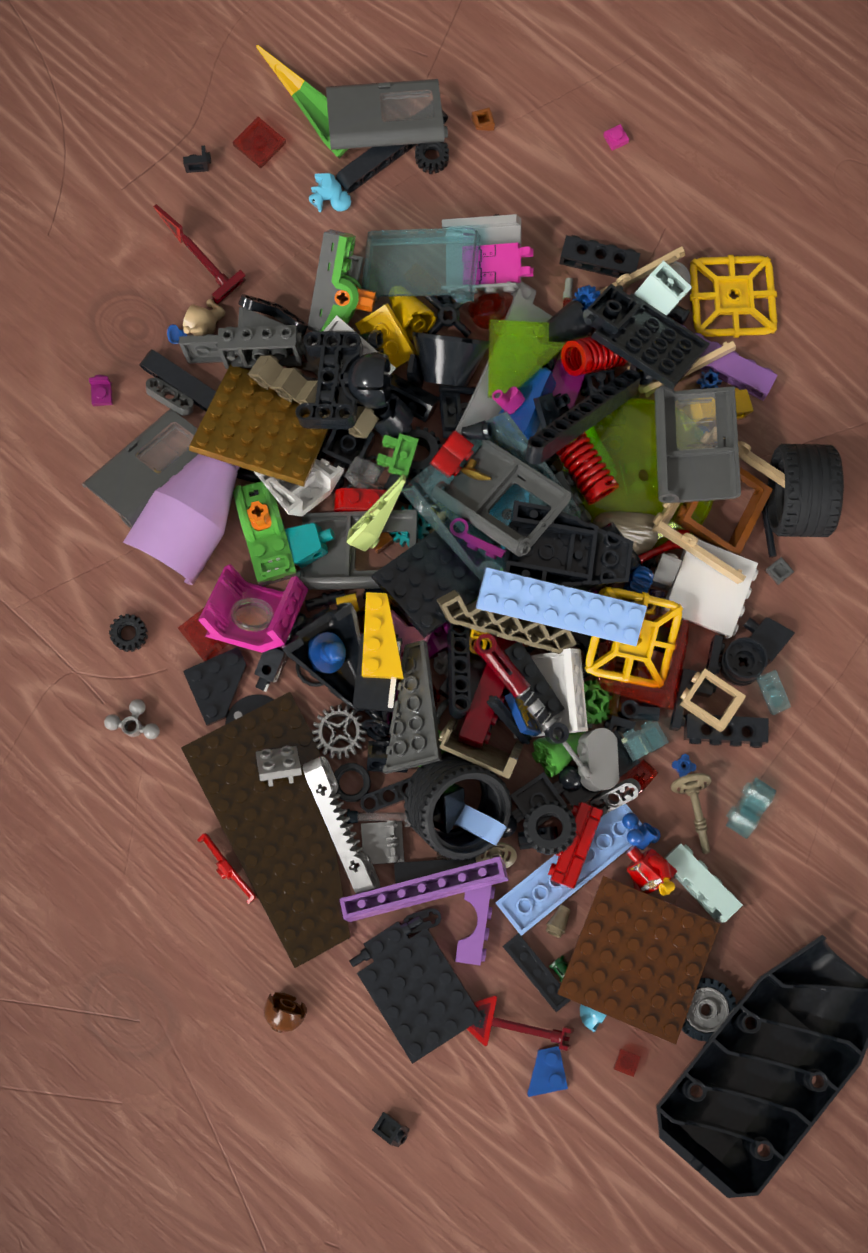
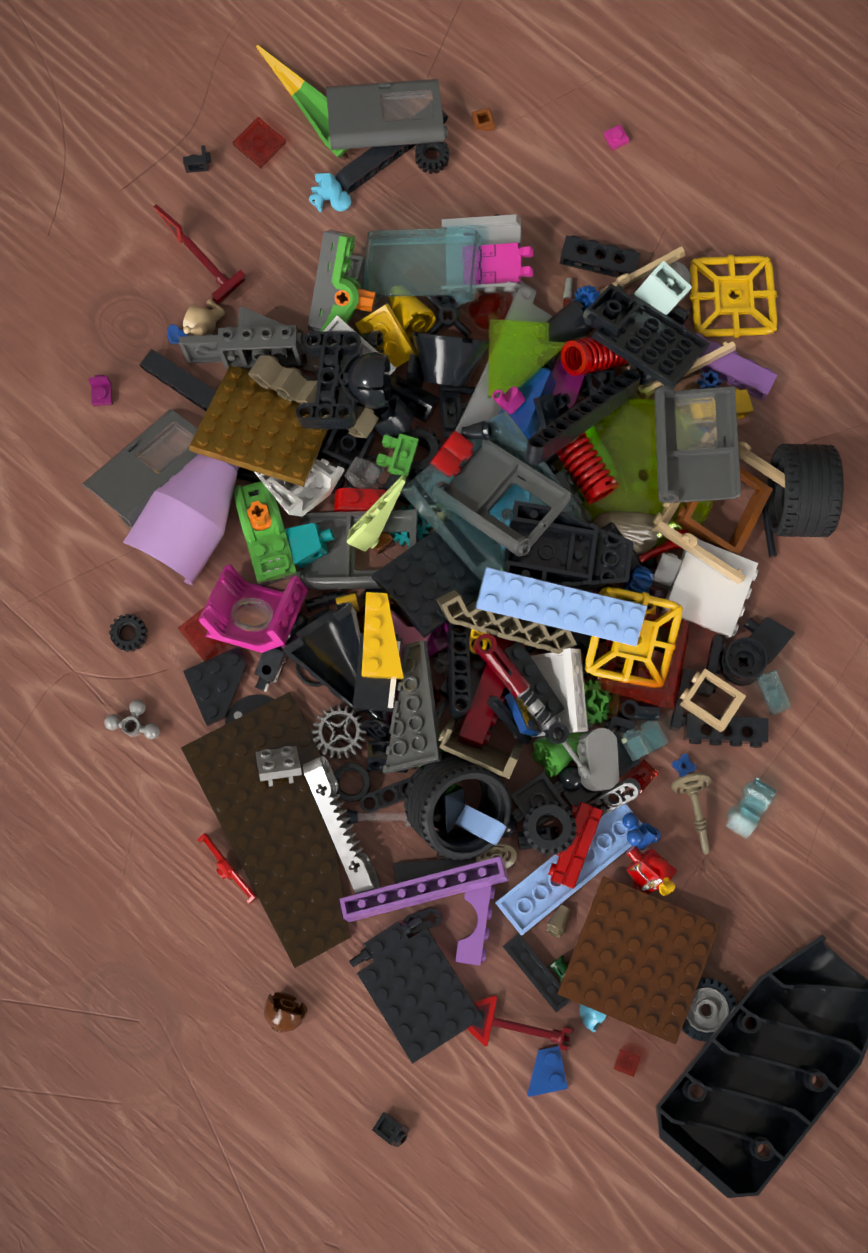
dark grey beam [146,378,194,416] -> none
black beam [238,294,308,335] -> none
blue plate [308,632,346,673] -> none
light grey hinge [361,821,404,864] -> none
magenta plate [450,518,505,560] -> none
pearl gold bar [461,459,492,480] -> none
light aqua wedge [664,844,743,923] -> none
dark grey tile [765,557,794,585] -> none

